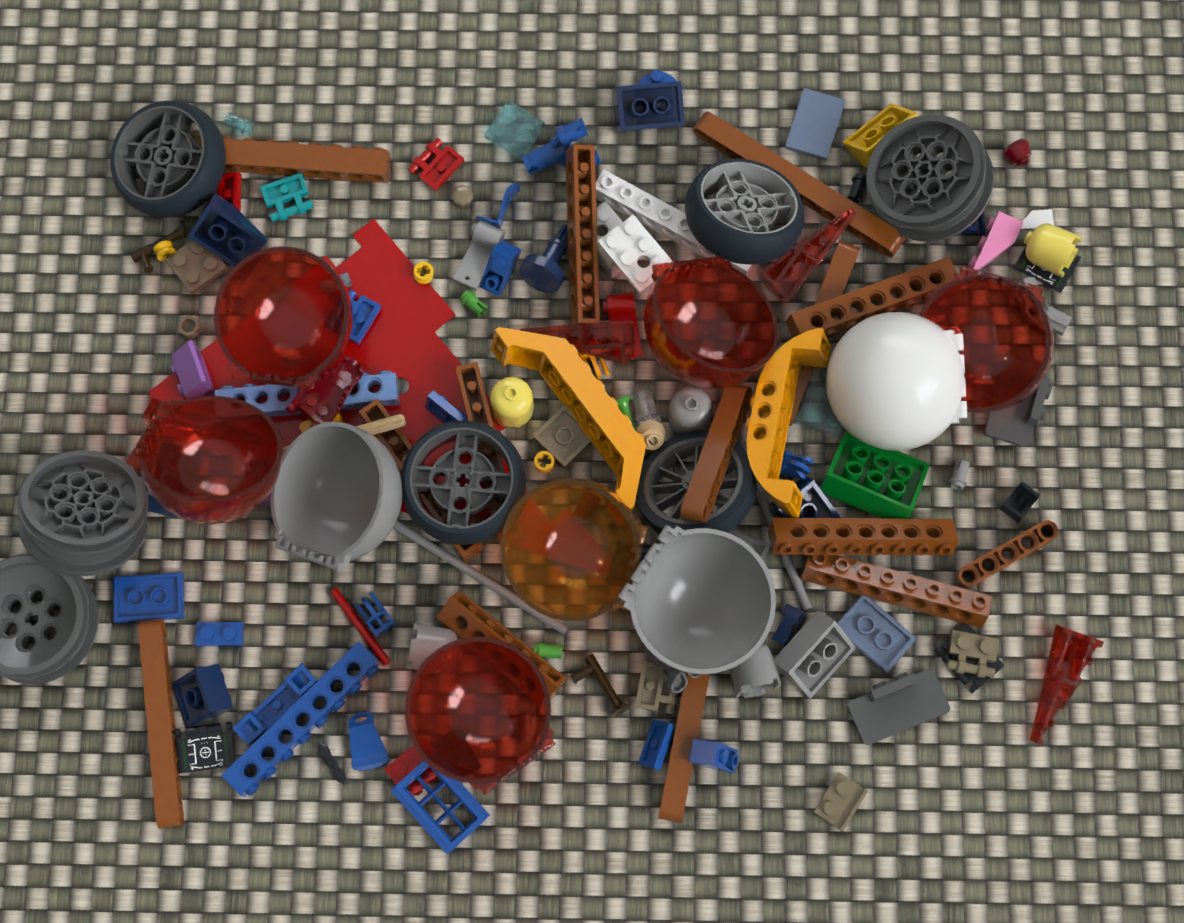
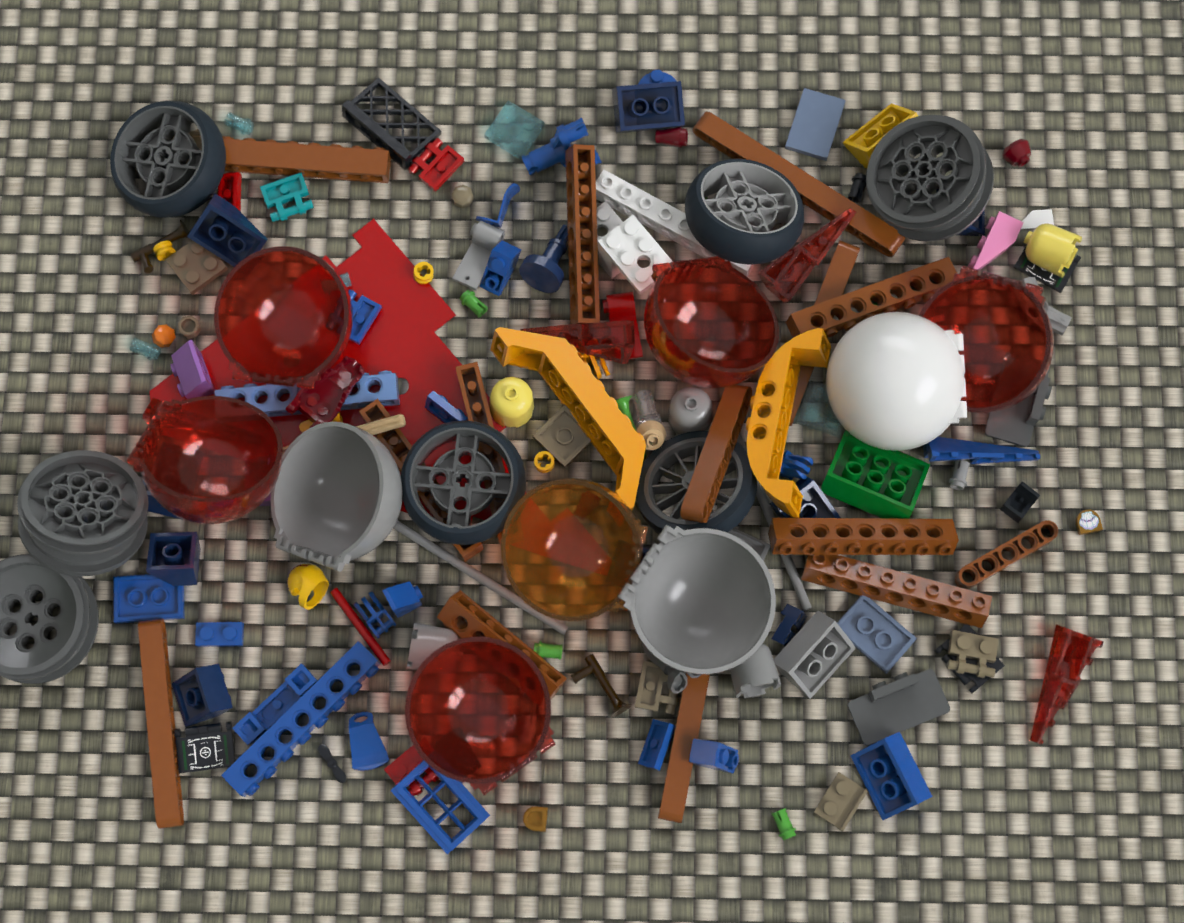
none -> clear light blue pin [130,338,161,361]
none -> dark blue slope [146,532,201,586]
none -> orange tile [152,325,176,348]
none -> yellow helmet [287,563,329,610]
none -> black fence [342,77,441,170]
none -> blue slope [382,581,423,618]
none -> pearl gold tile [523,807,548,832]
none -> dark red cone [655,126,688,148]
none -> bright green pin [772,808,796,840]
none -> blue slope [850,732,933,820]
none -> blue wedge [923,437,1040,464]
none -> tile [1075,510,1103,536]

